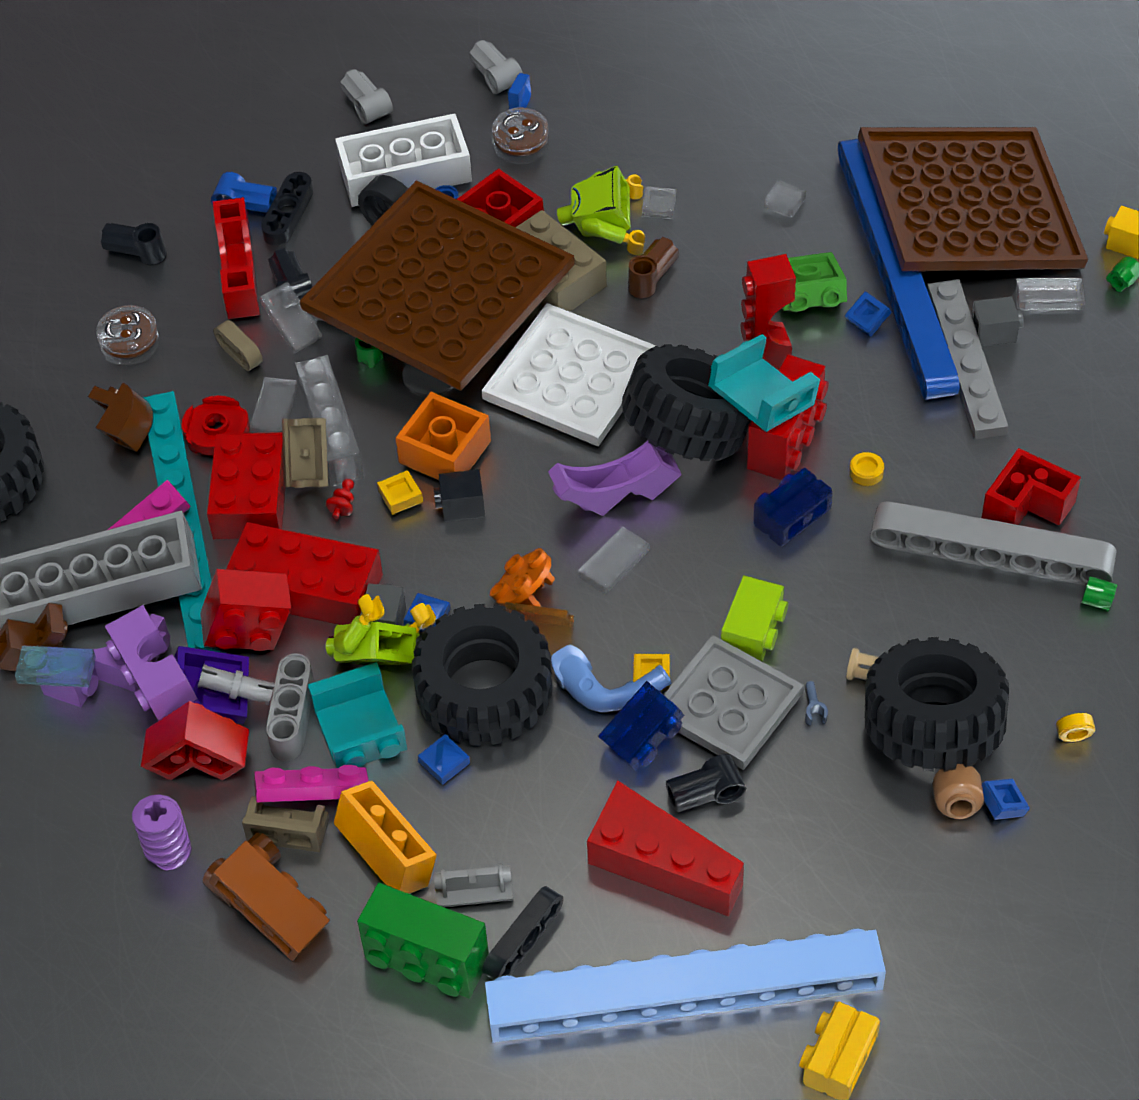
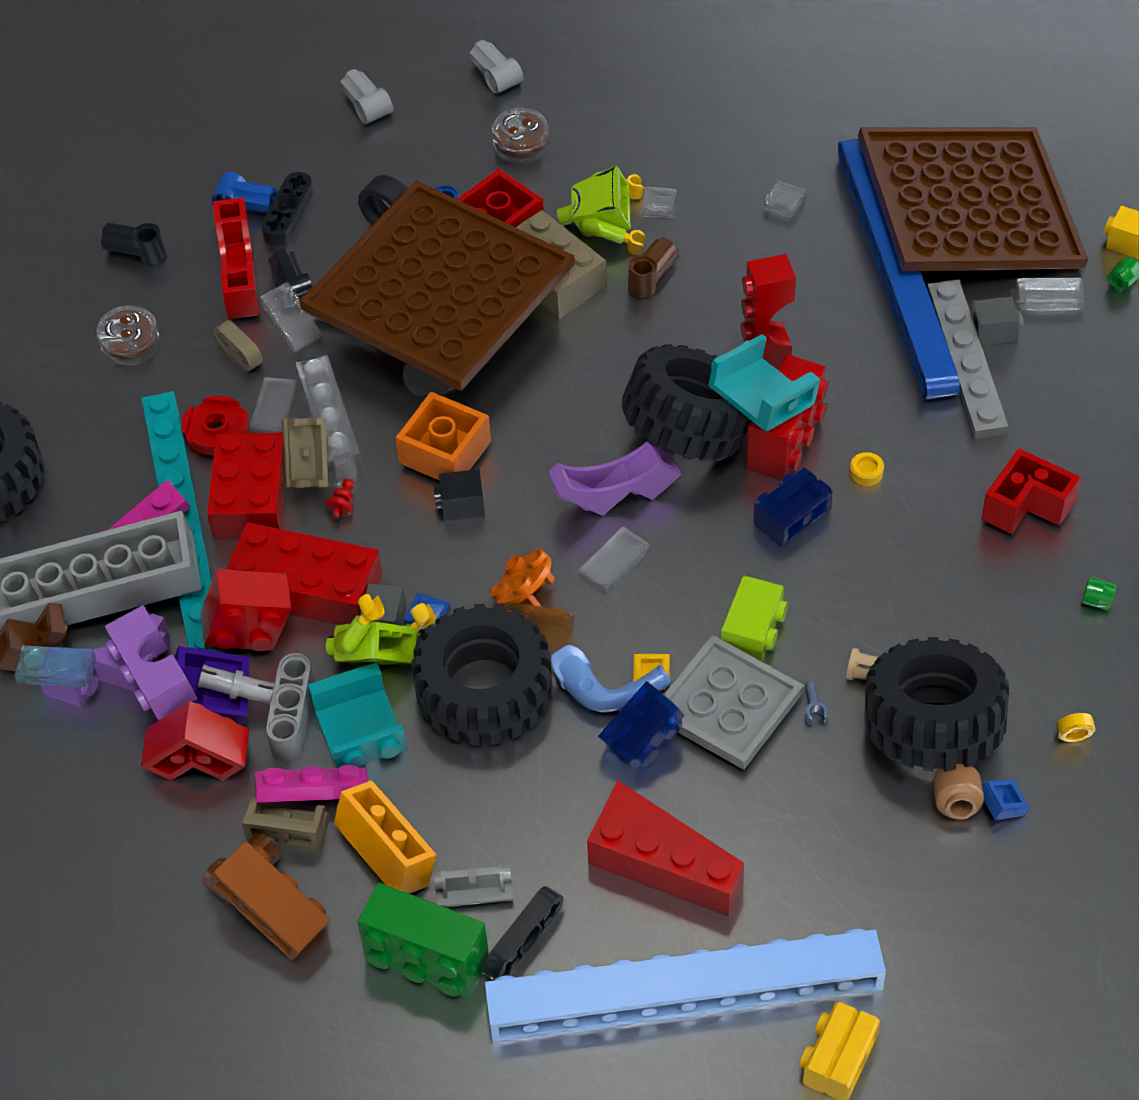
reddish brown brick [88,383,153,452] -> none
medium lavender piece [132,794,192,871] -> none
white brick [335,113,472,207] -> none
green hose [355,338,383,368] -> none
yellow plate [377,470,423,515] -> none
blue tile [418,734,470,785] -> none
white plate [482,303,656,447] -> none
blue tile [508,73,531,115] -> none
black piece [666,754,747,813] -> none
bright green plate [782,252,847,312] -> none
blue tile [844,291,892,337] -> none
light grey beam [870,501,1117,586] -> none

